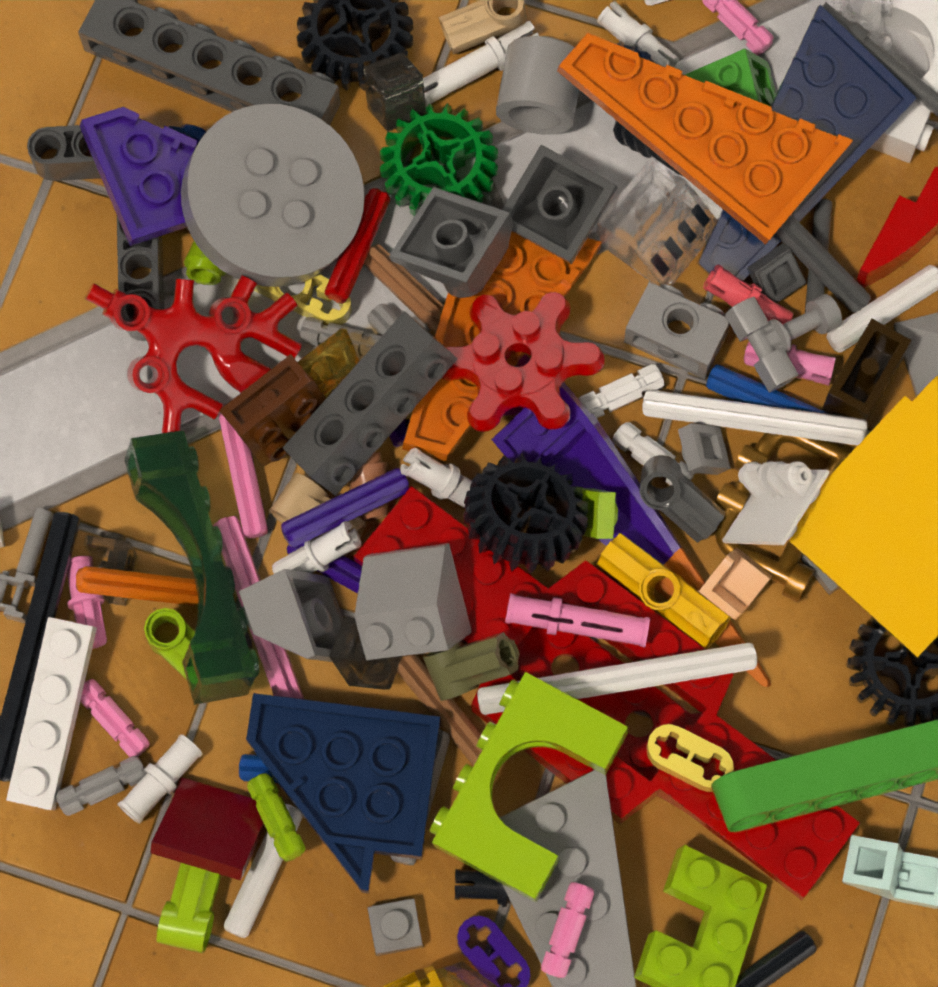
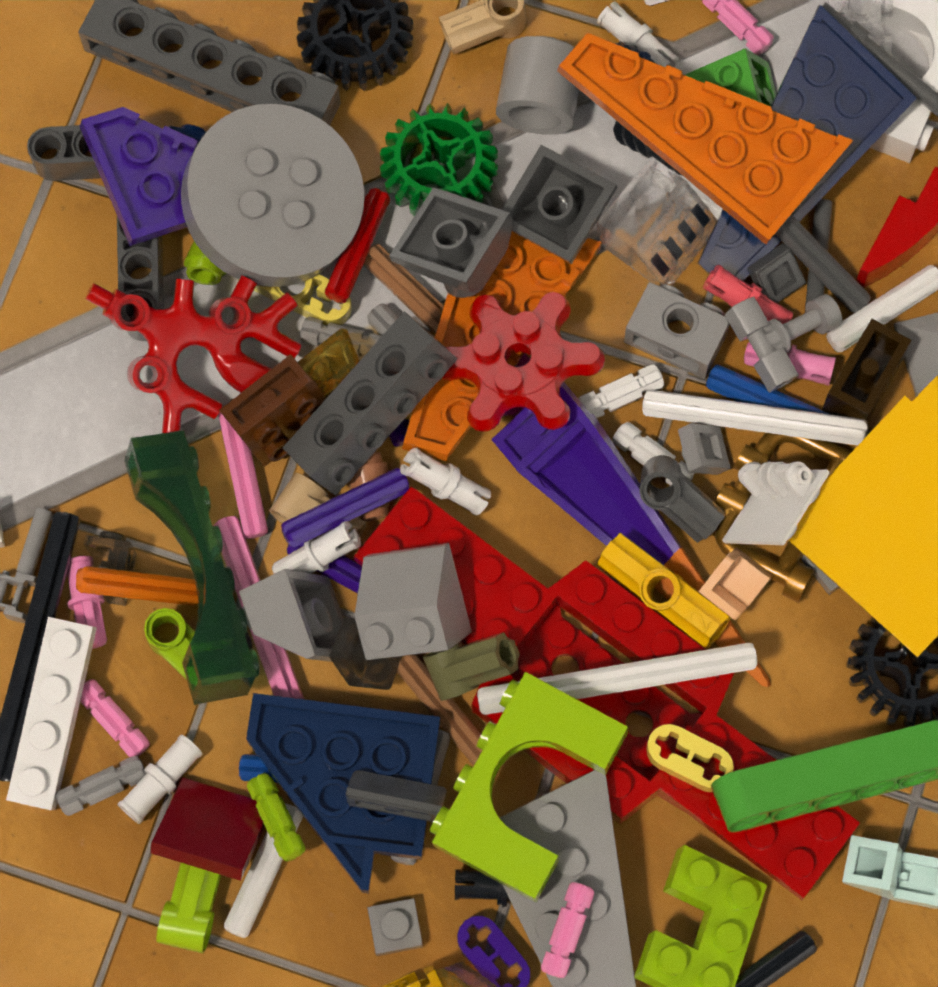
clear smoke brick [363,52,426,132] -> none
white pin [414,21,539,106] -> none
black gear [463,453,588,574] -> none
bright pink pin [505,593,650,647] -> none
lime plate [582,488,618,539] -> none
none -> dark grey slope [346,770,447,822]

